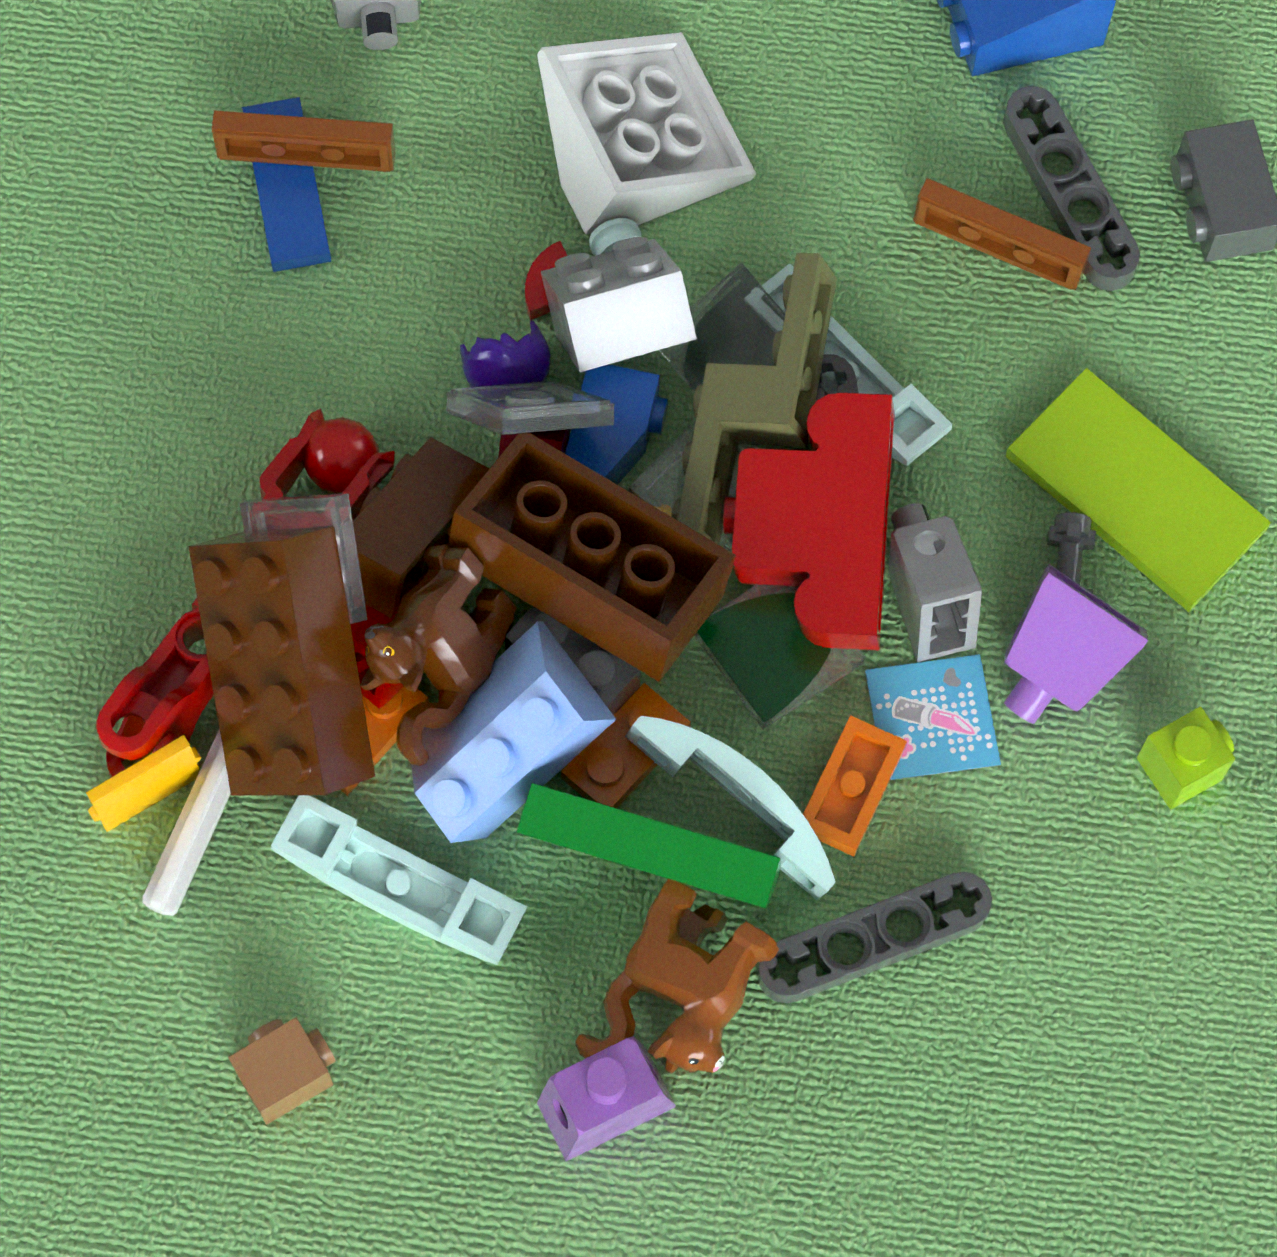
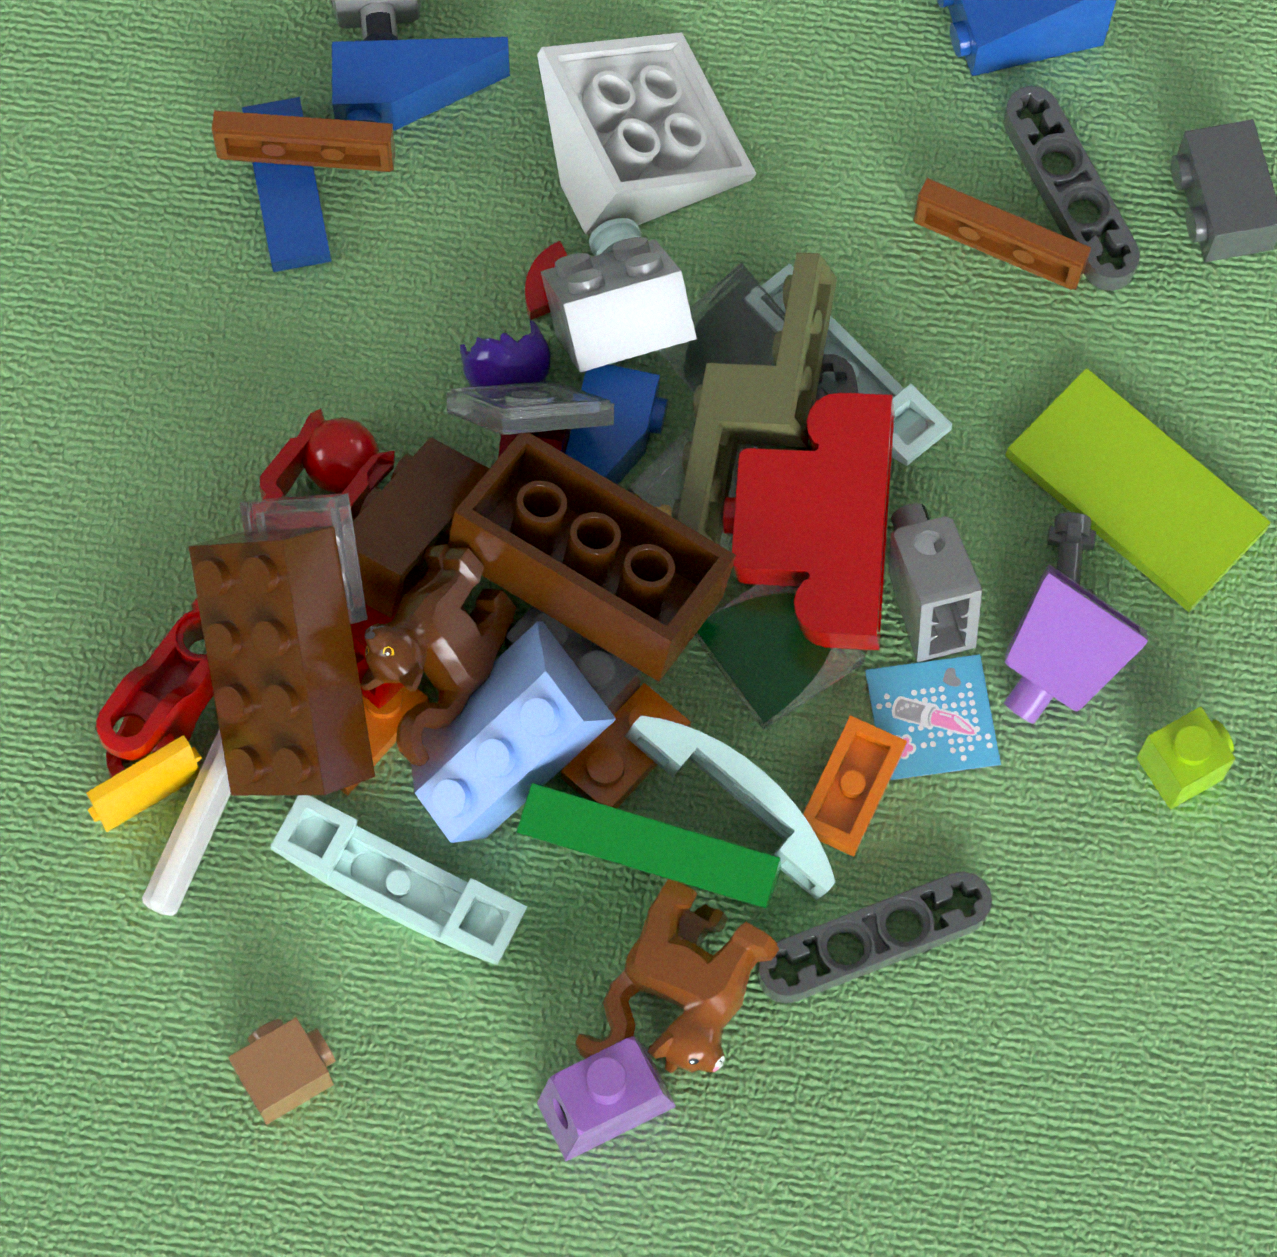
none -> blue slope [332,37,510,131]

